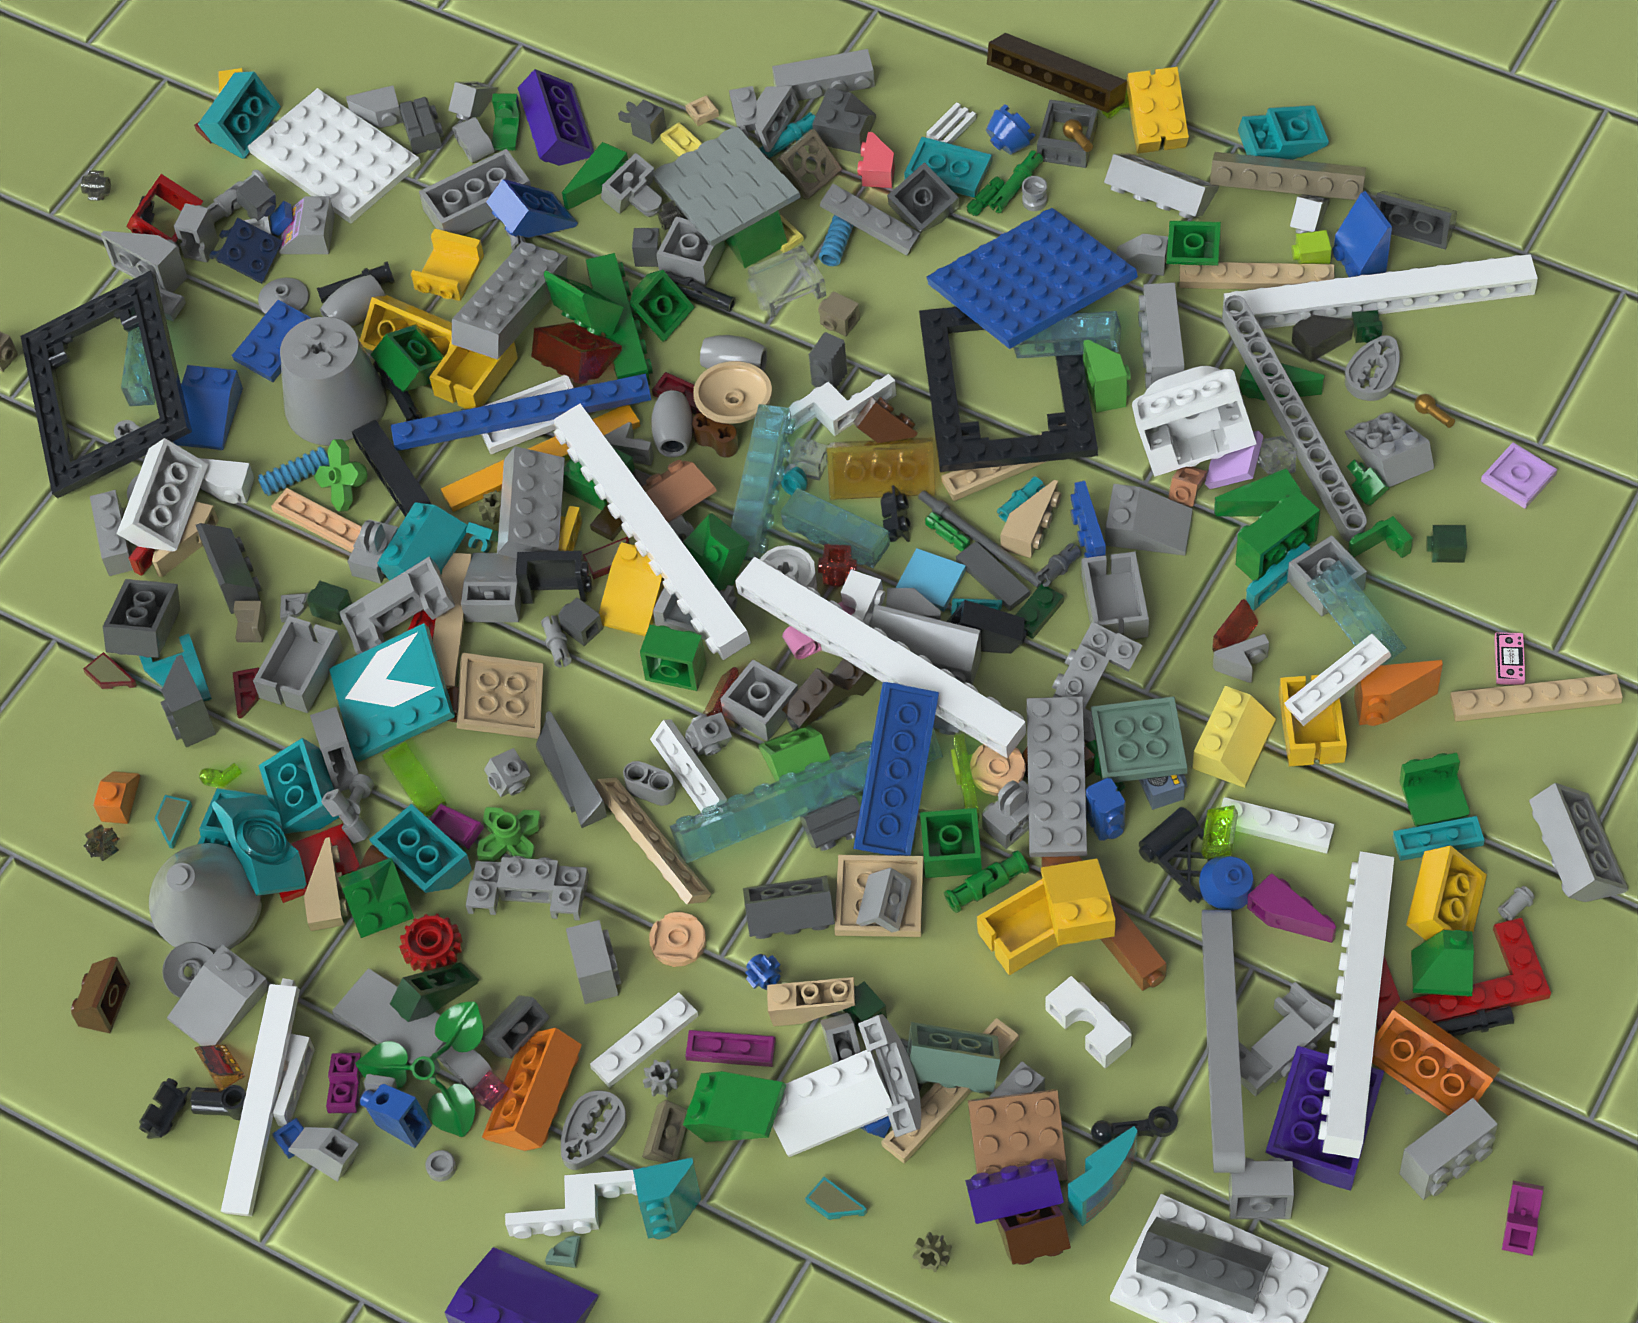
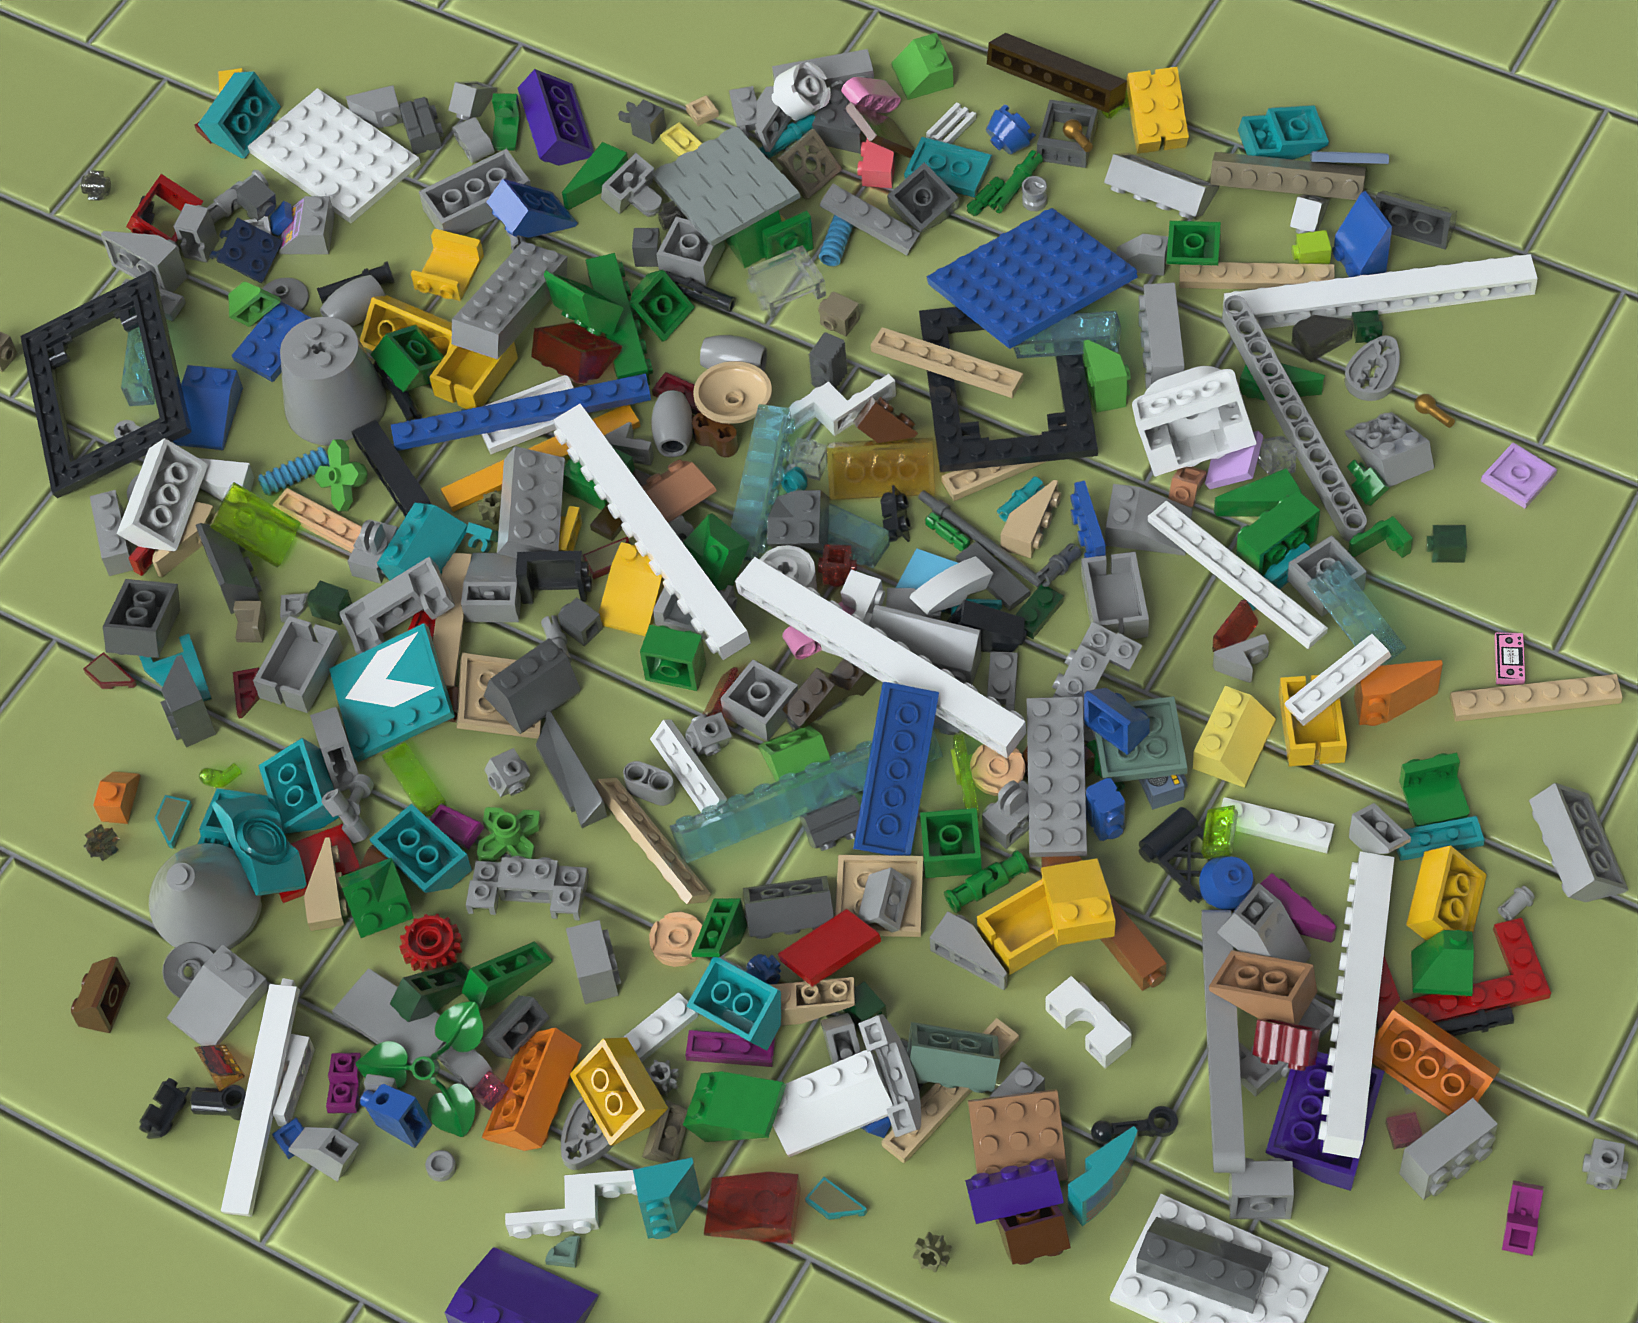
none -> clear neon green tile [209,482,301,568]
none -> bright green slope [228,281,281,327]
none -> green slope [462,941,552,1011]
none -> dark grey slope [484,638,581,734]
none -> yellow slope [569,1037,668,1146]
none -> teal slope [686,957,781,1050]
none -> green slope [691,898,747,957]
none -> clear red slope [704,1171,801,1244]
none -> green tile [762,211,814,269]
none -> dark grey slope [767,490,830,550]
none -> white brick [772,62,831,121]
none -> red tile [778,909,881,987]
none -> bright pink beam [841,77,901,113]
none -> tile [845,102,916,158]
none -> tan plate [871,327,1024,398]
none -> bright green slope [891,33,954,100]
none -> white slope [910,556,993,615]
none -> light grey slope [930,911,1007,990]
none -> light grey plate [987,652,1018,712]
none -> blue slope [1084,688,1150,755]
none -> white tile [1148,500,1328,649]
none -> medium nougat slope [1209,950,1317,1024]
none -> light grey slope [1217,883,1311,963]
none -> dark red brick [1252,1018,1320,1071]
none -> sand blue tile [1310,151,1389,164]
none -> light grey slope [1349,803,1411,854]
none -> clear pink plate [1385,1112,1423,1150]
none -> light grey brick [1582,1138,1628,1190]

